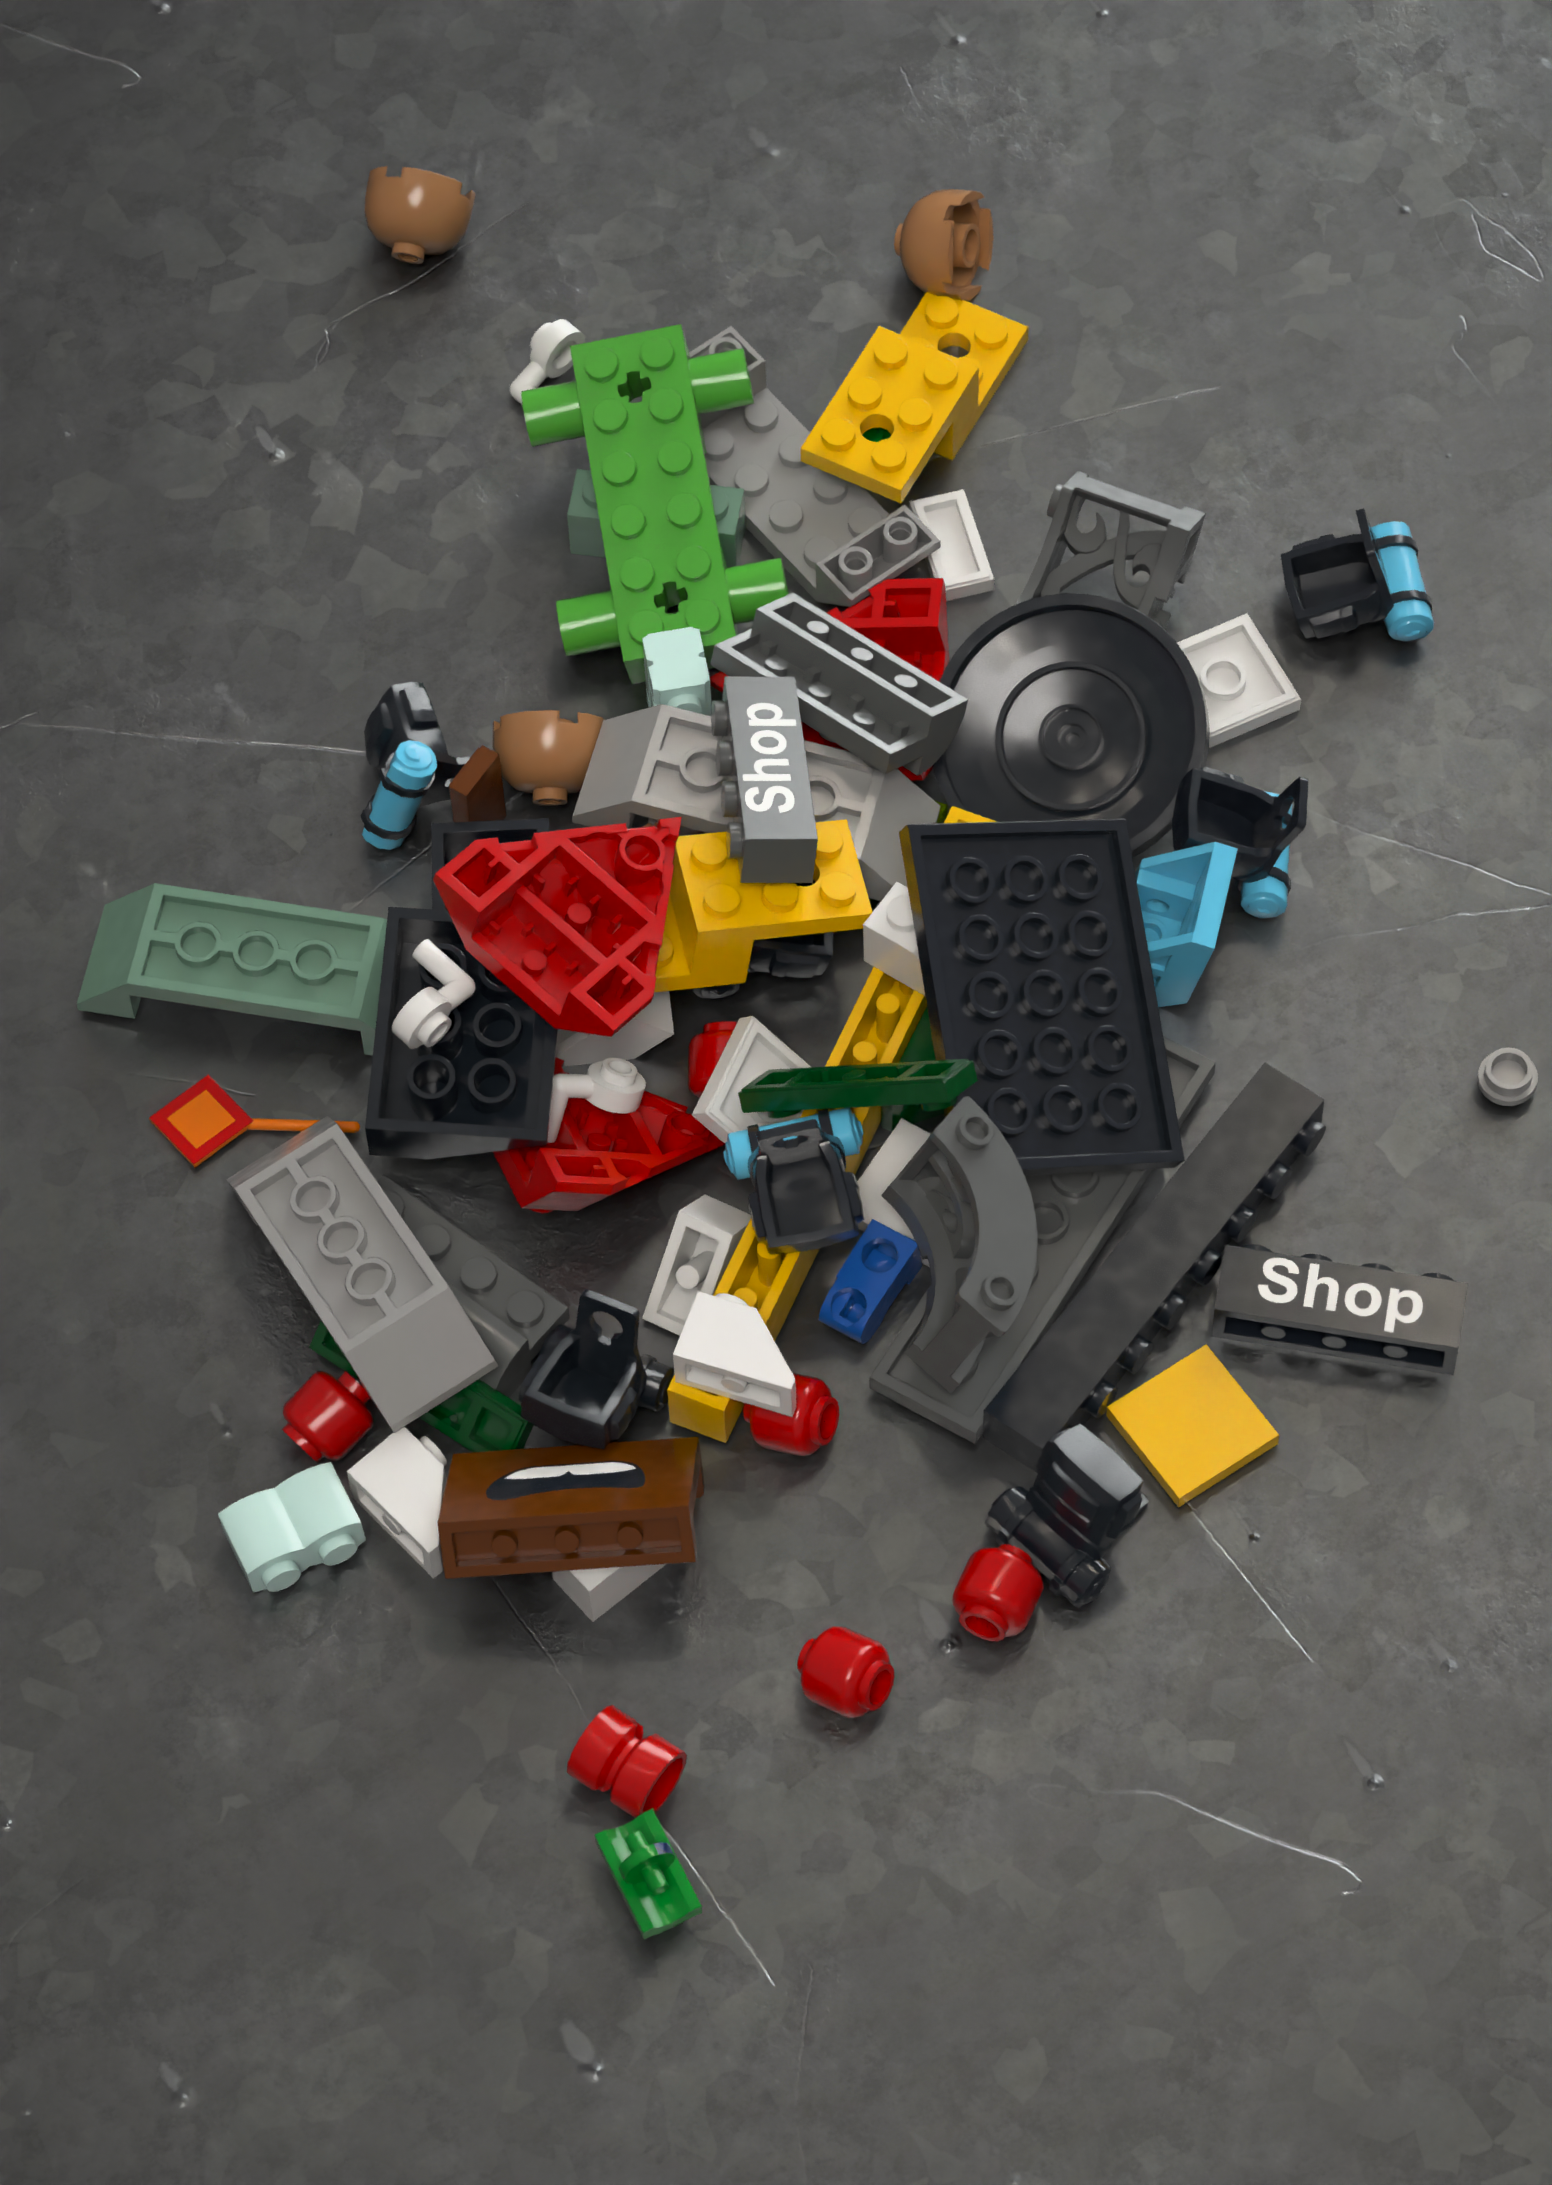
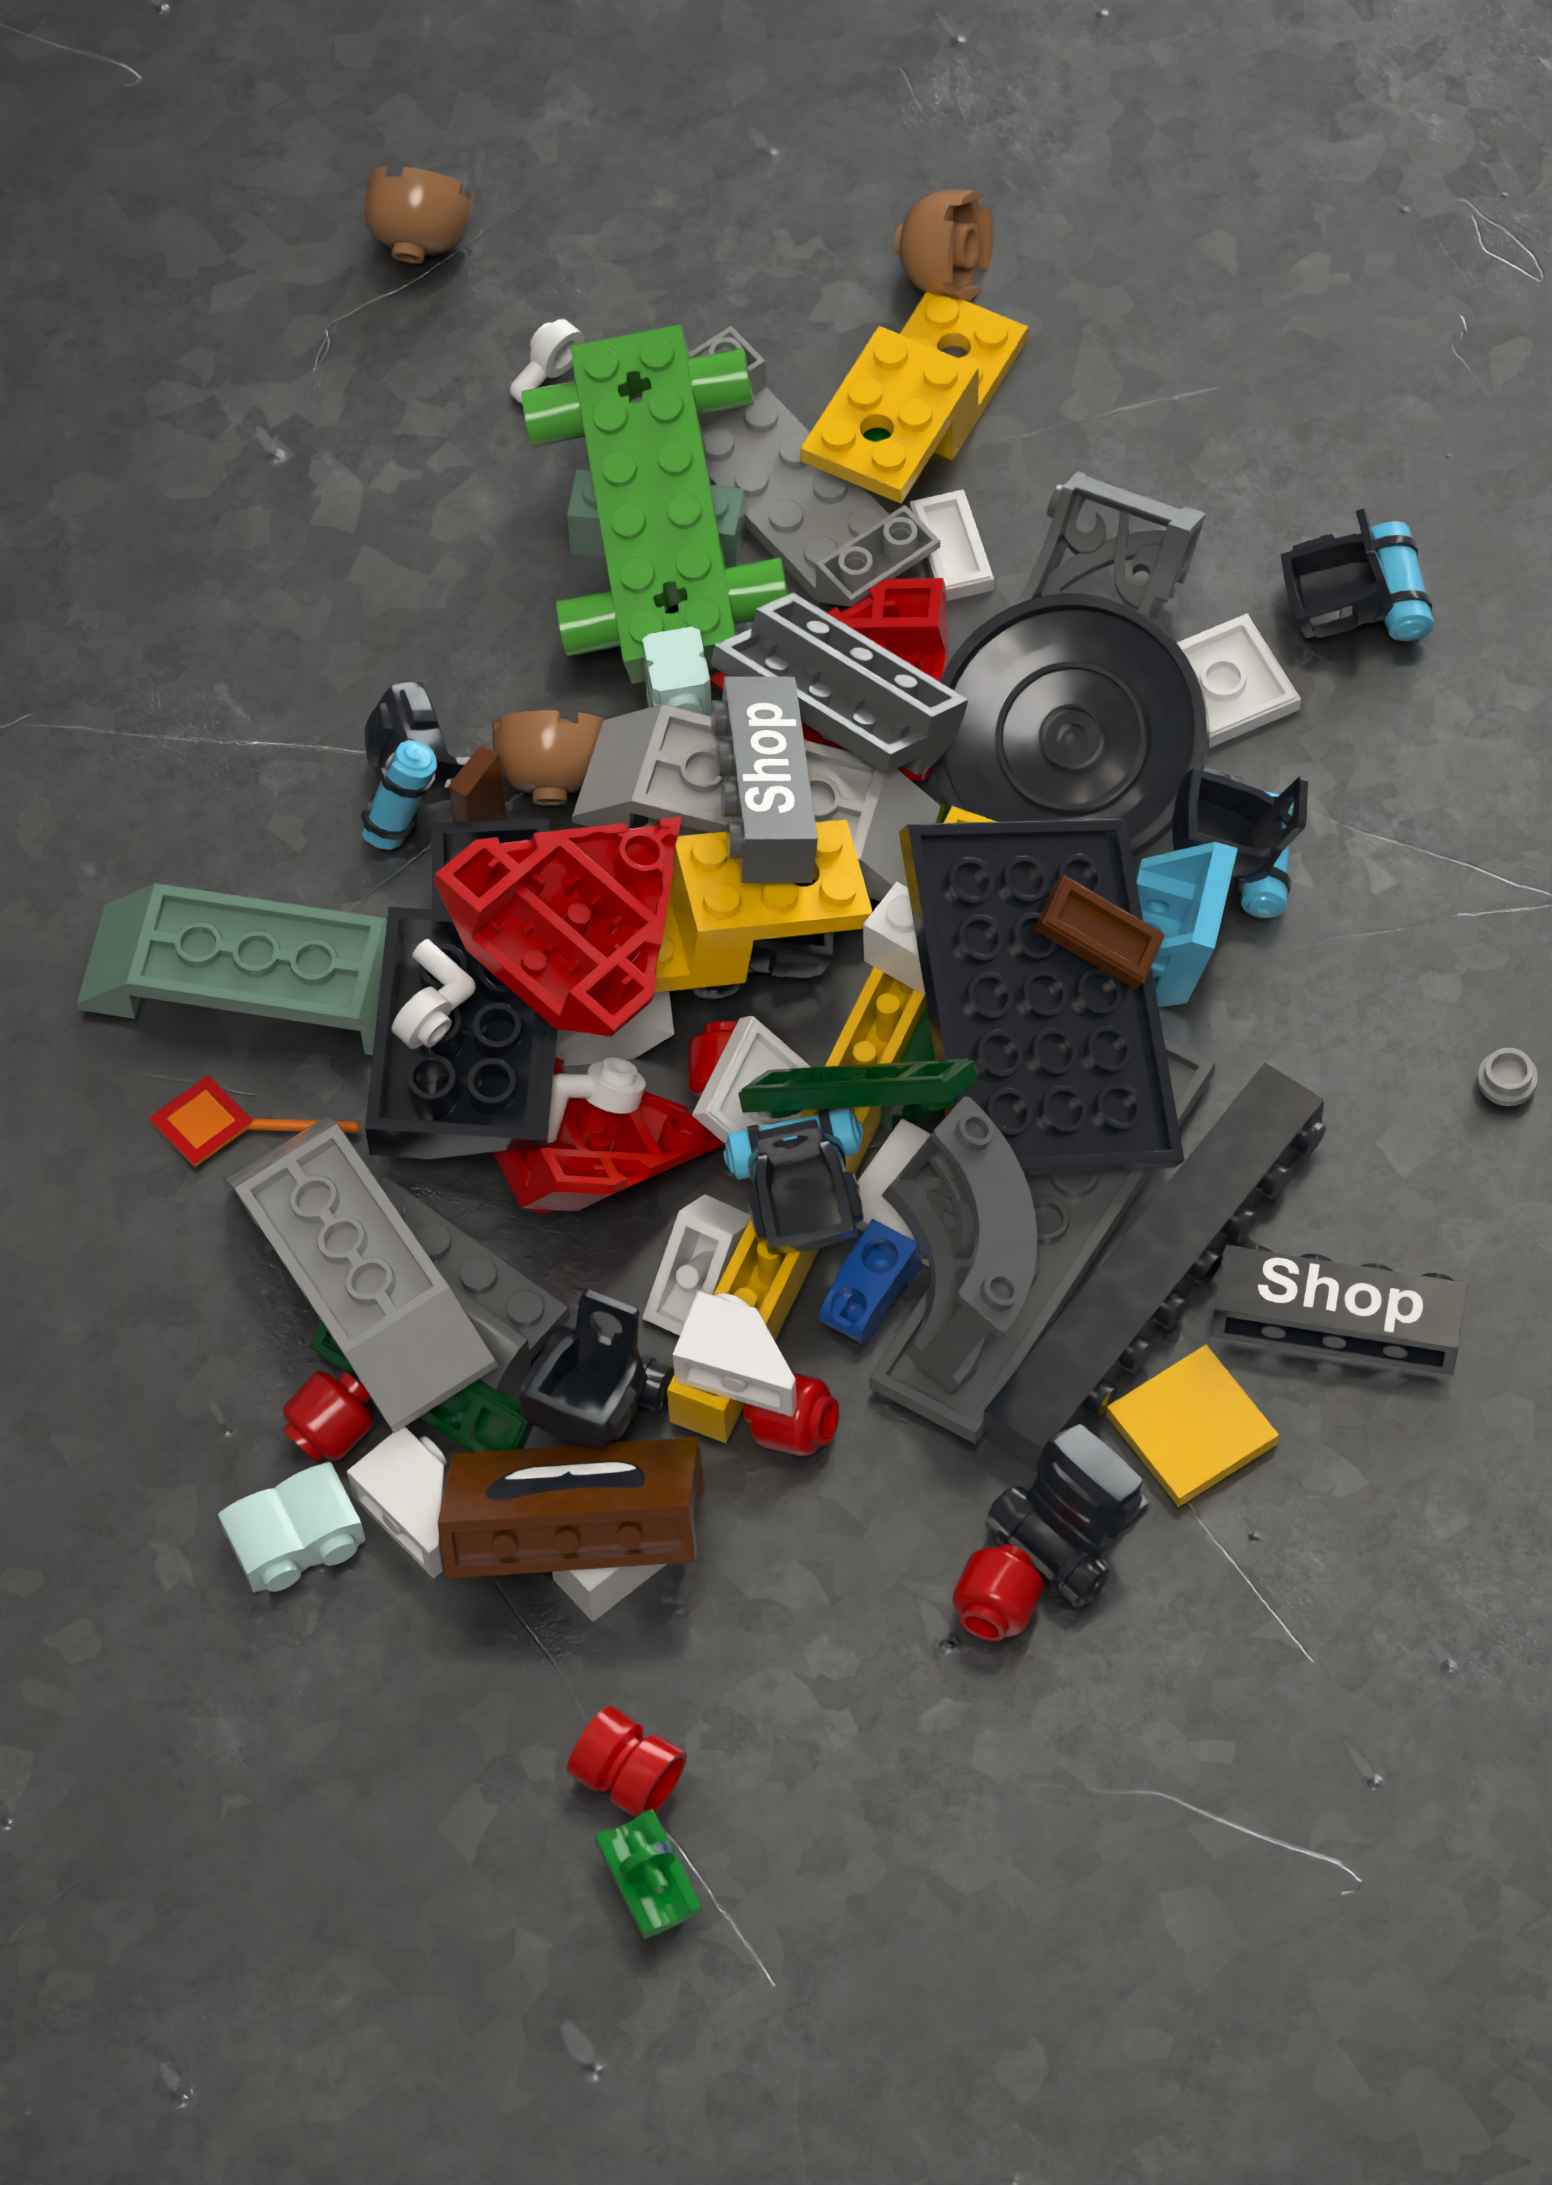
red head [797,1626,895,1718] -> none
none -> reddish brown tile [1034,875,1165,989]

